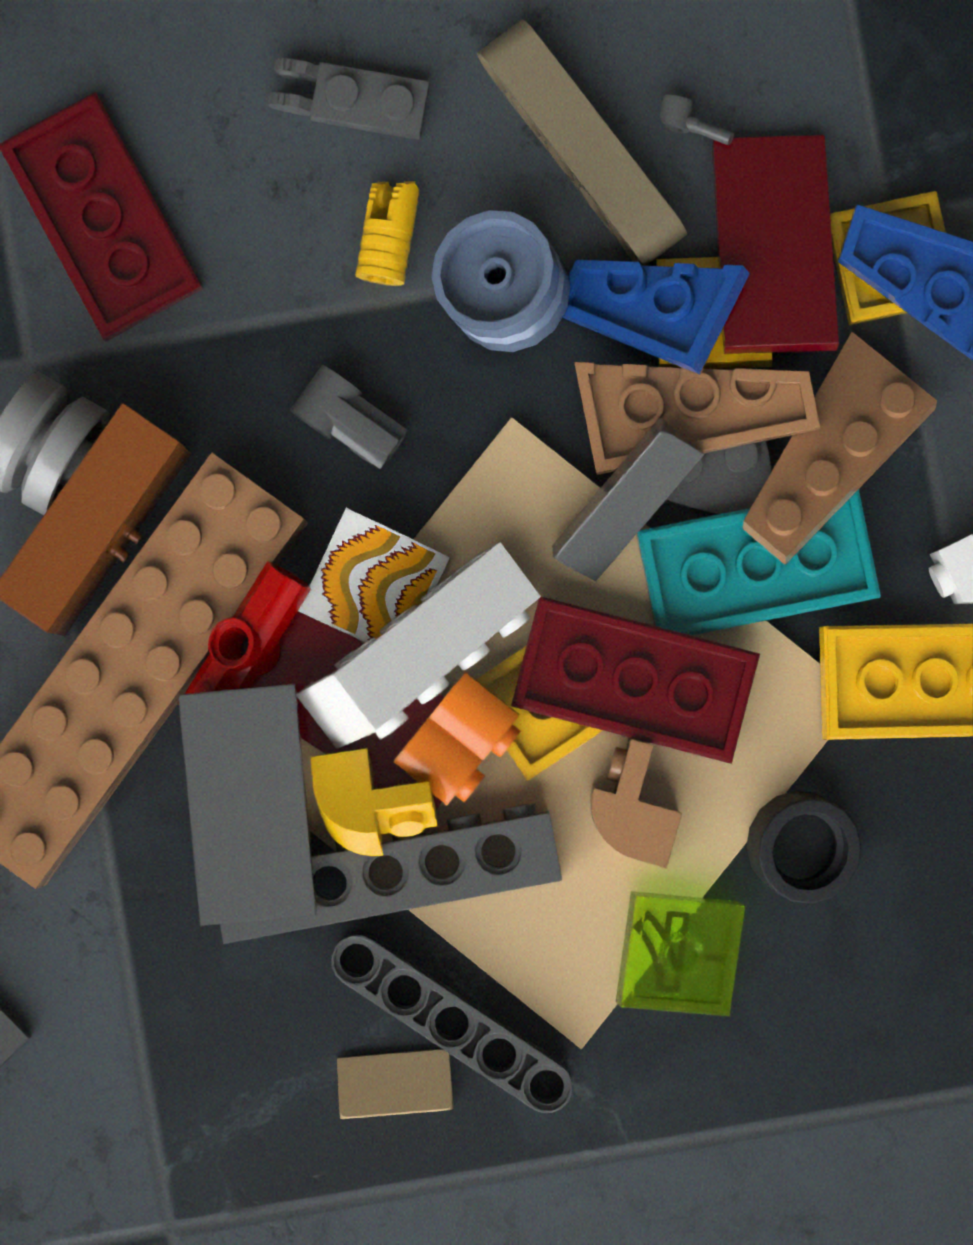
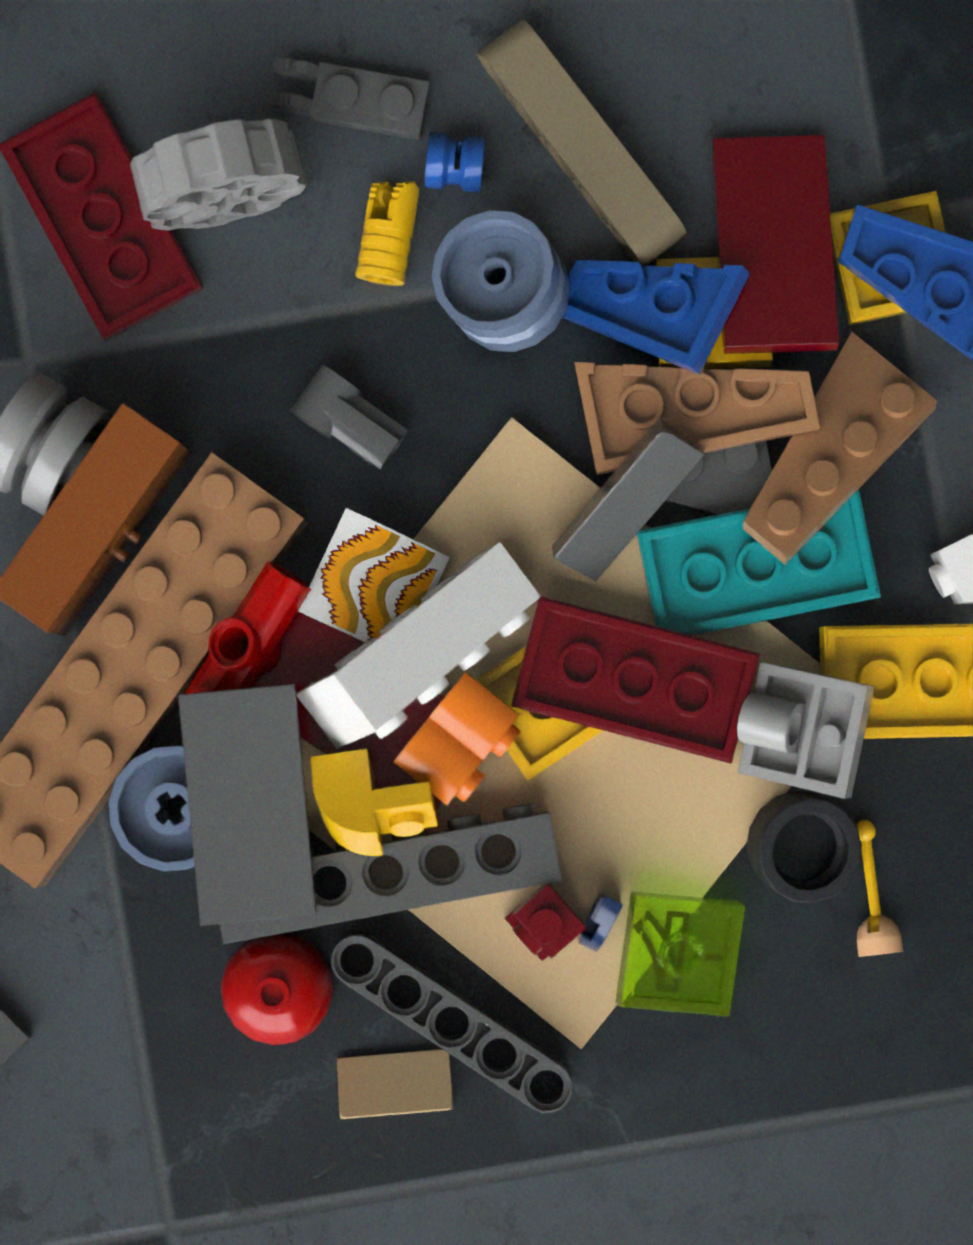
medium nougat brick [590,739,682,868] -> none
dark grey hand [659,95,734,146] -> none
none -> sand blue wheel [109,746,195,871]
none -> light grey connector [130,119,306,231]
none -> red cylinder [220,932,334,1046]
none -> blue wheel [425,132,486,193]
none -> dark red brick [505,883,586,961]
none -> dark blue tile [577,893,623,952]
none -> light grey plate [737,662,874,799]
none -> hinge [856,820,904,957]

